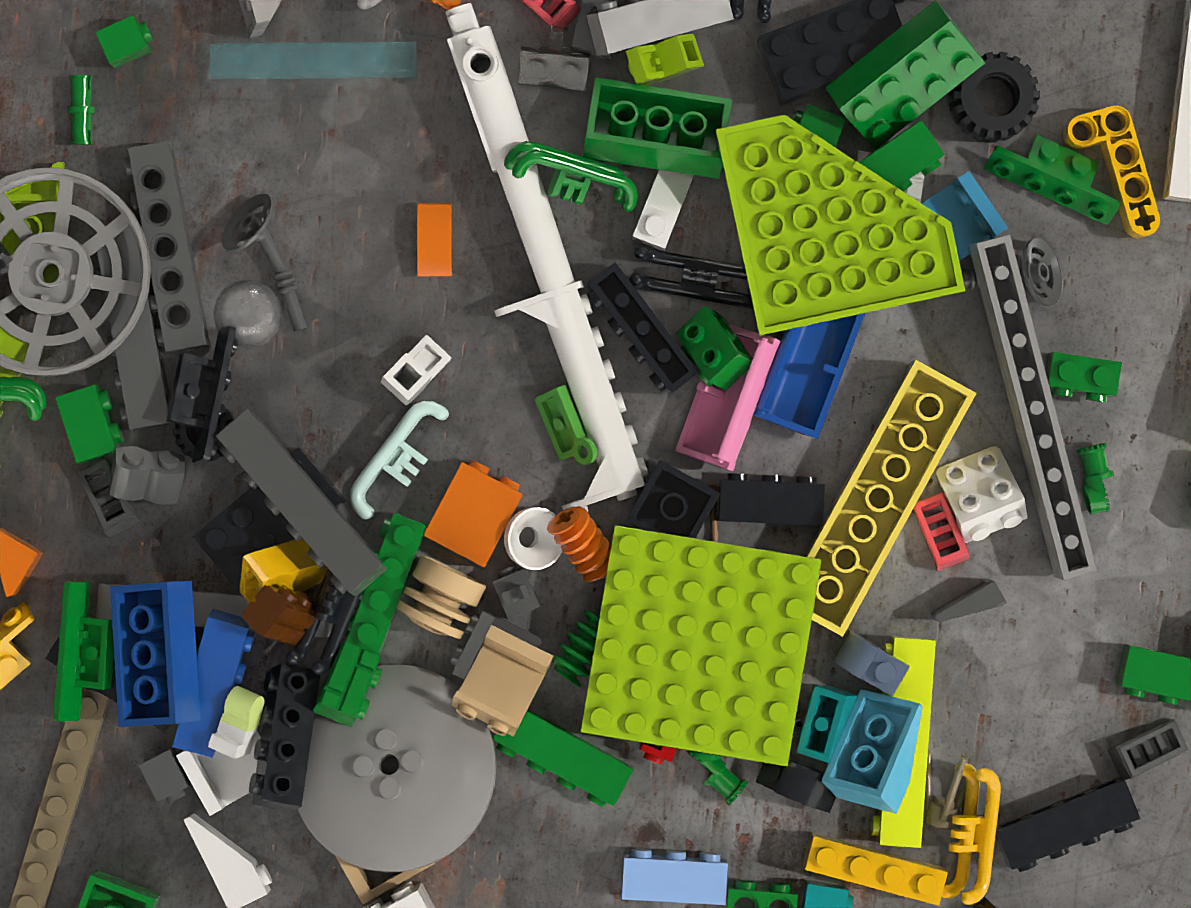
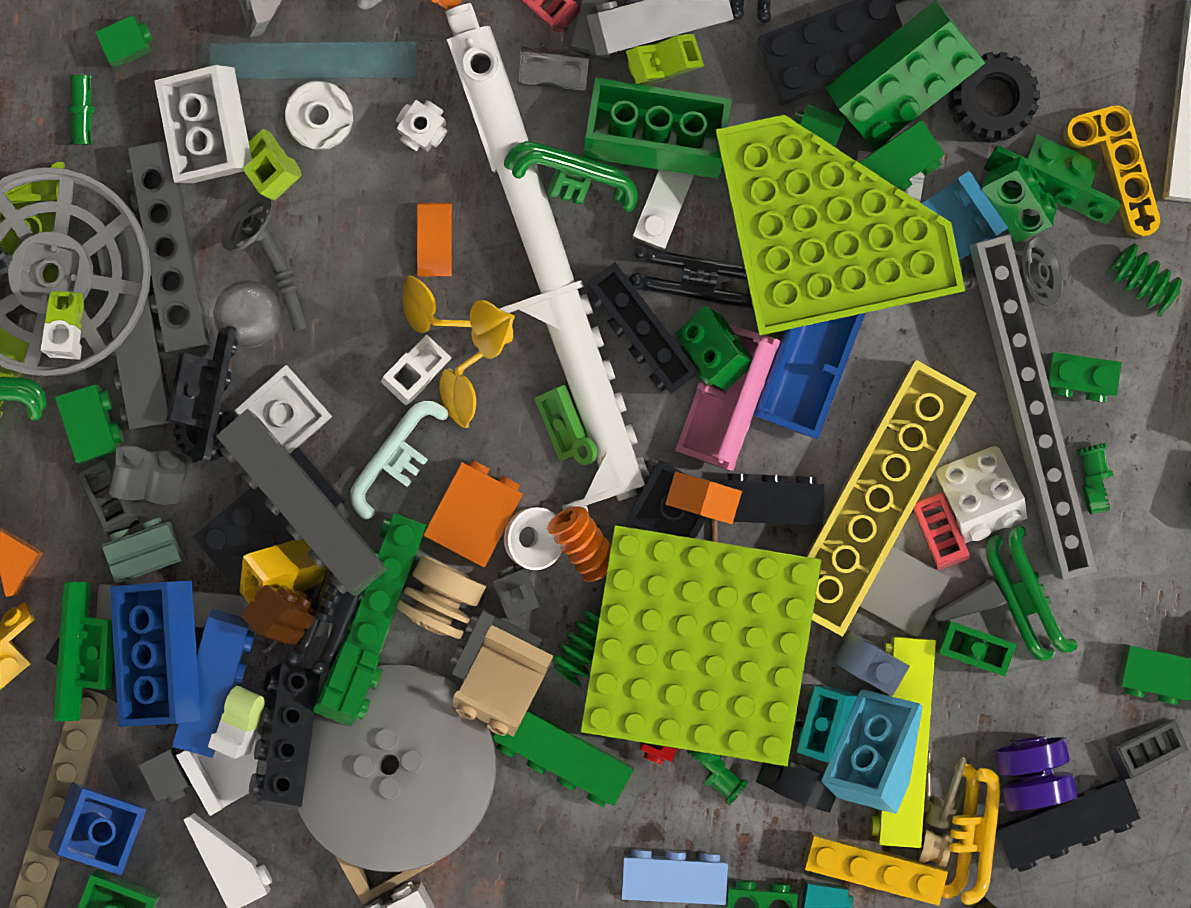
none -> leg [41,290,84,360]
none -> blue brick [48,782,146,875]
none -> sand green brick [102,518,184,584]
none -> white brick [154,65,252,183]
none -> white plate [235,365,333,454]
none -> lime brick [243,128,302,200]
none -> white tile [285,81,354,150]
none -> white brick [396,100,447,152]
none -> yellow plant [402,276,515,428]
none -> orange slope [665,471,742,524]
none -> light grey tile [860,546,950,638]
none -> tan wheel [917,828,953,868]
none -> green brick [935,620,1017,677]
none -> green brick [982,156,1057,243]
none -> green piece [985,525,1078,662]
none -> dark purple wheel [994,736,1078,811]
none -> green piece [1105,243,1182,317]

